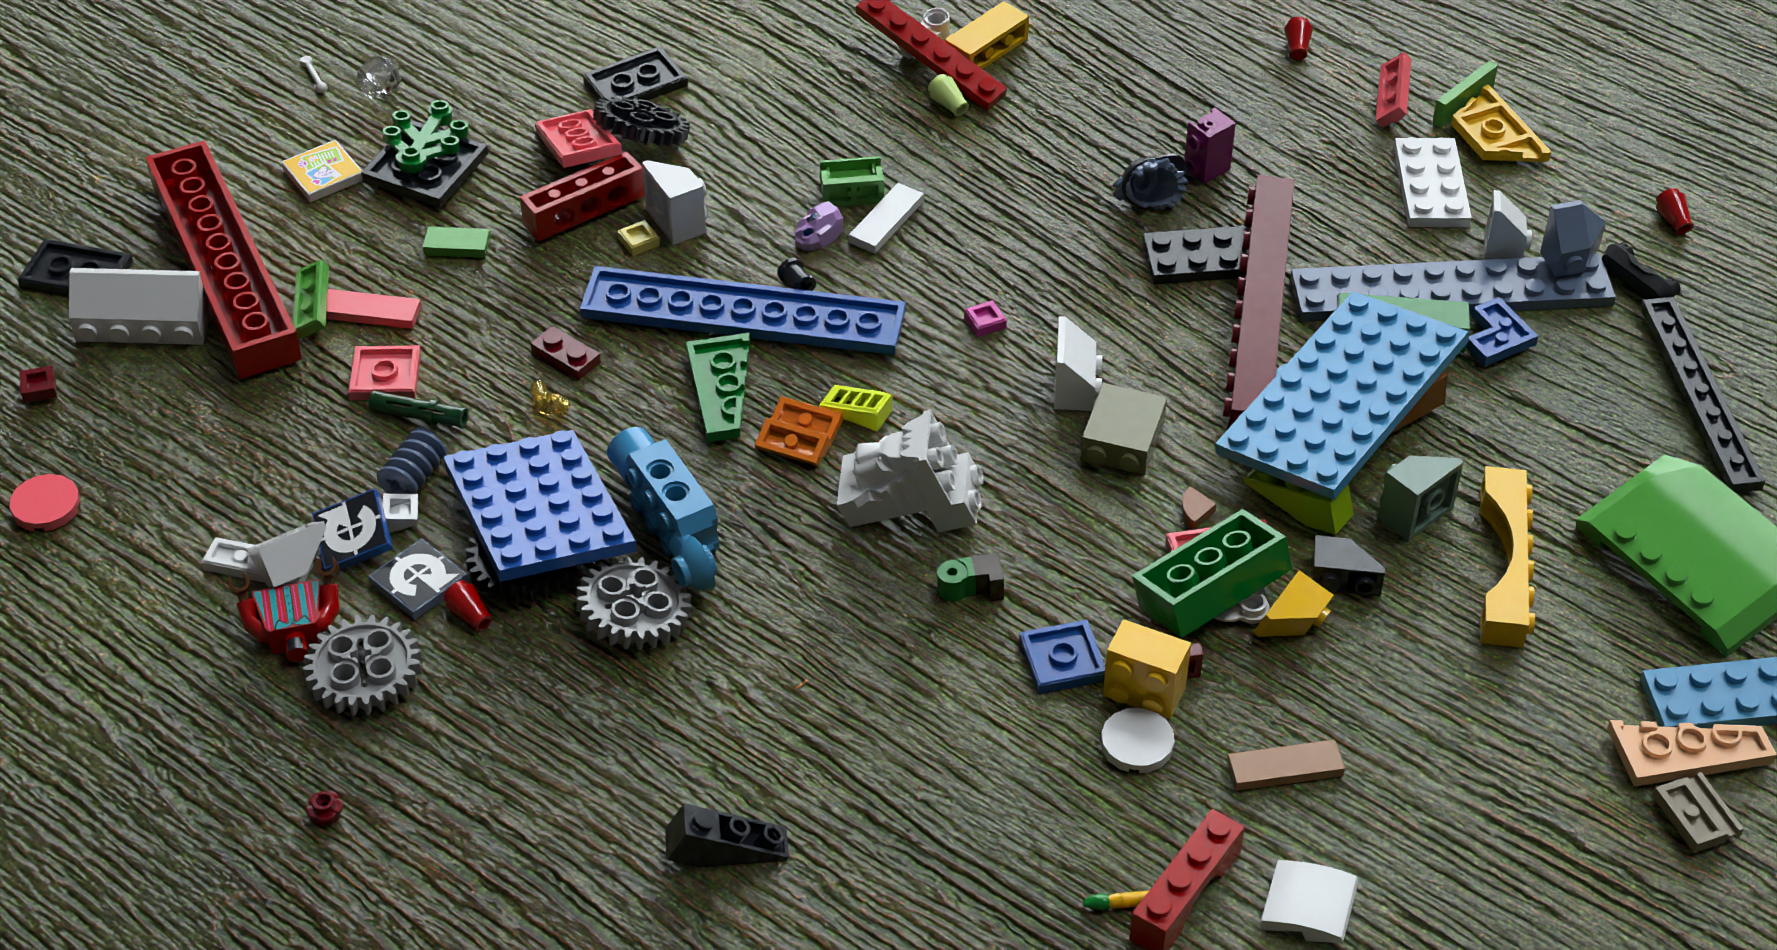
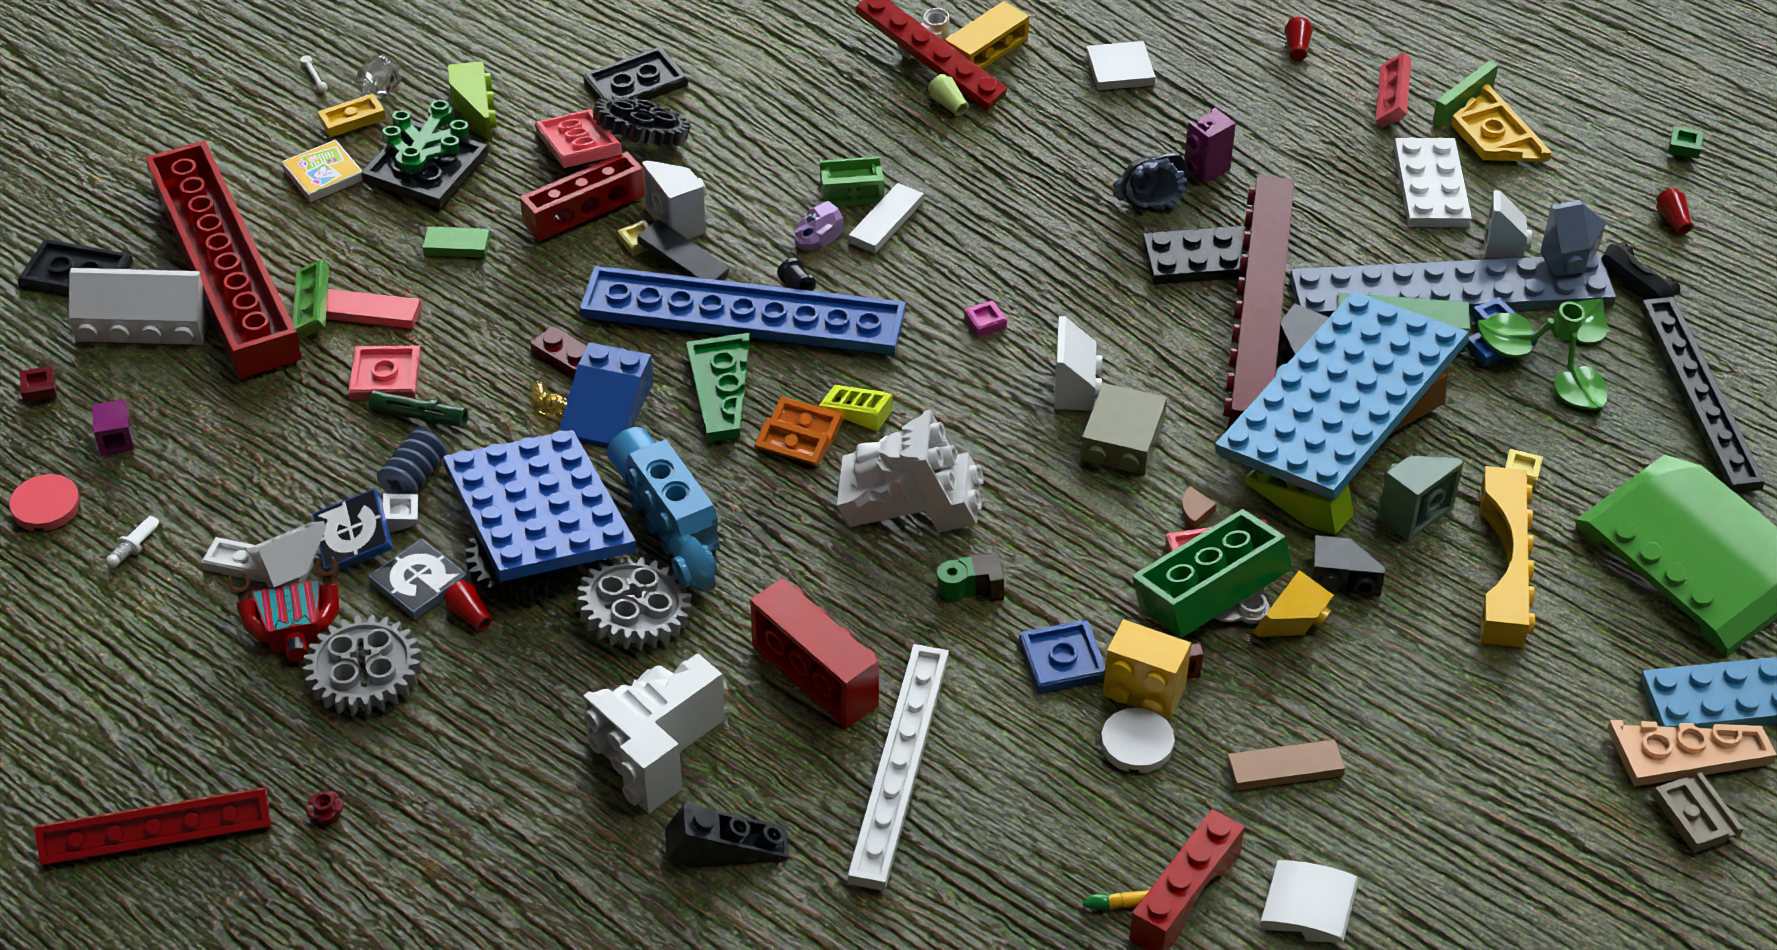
none -> red plate [34,787,272,865]
none -> magenta brick [92,399,135,456]
none -> white piece [106,516,159,568]
none -> yellow plate [317,94,386,137]
none -> lime slope [448,61,497,141]
none -> blue slope [559,342,653,448]
none -> white brick [583,653,725,814]
none -> black tile [637,219,729,280]
none -> red brick [750,578,879,729]
none -> white plate [848,644,949,891]
none -> white tile [1086,41,1155,90]
none -> slope [1278,303,1329,364]
none -> bright green plant [1477,298,1608,410]
none -> light yellow tile [1505,449,1543,488]
none -> green plate [1668,126,1704,159]

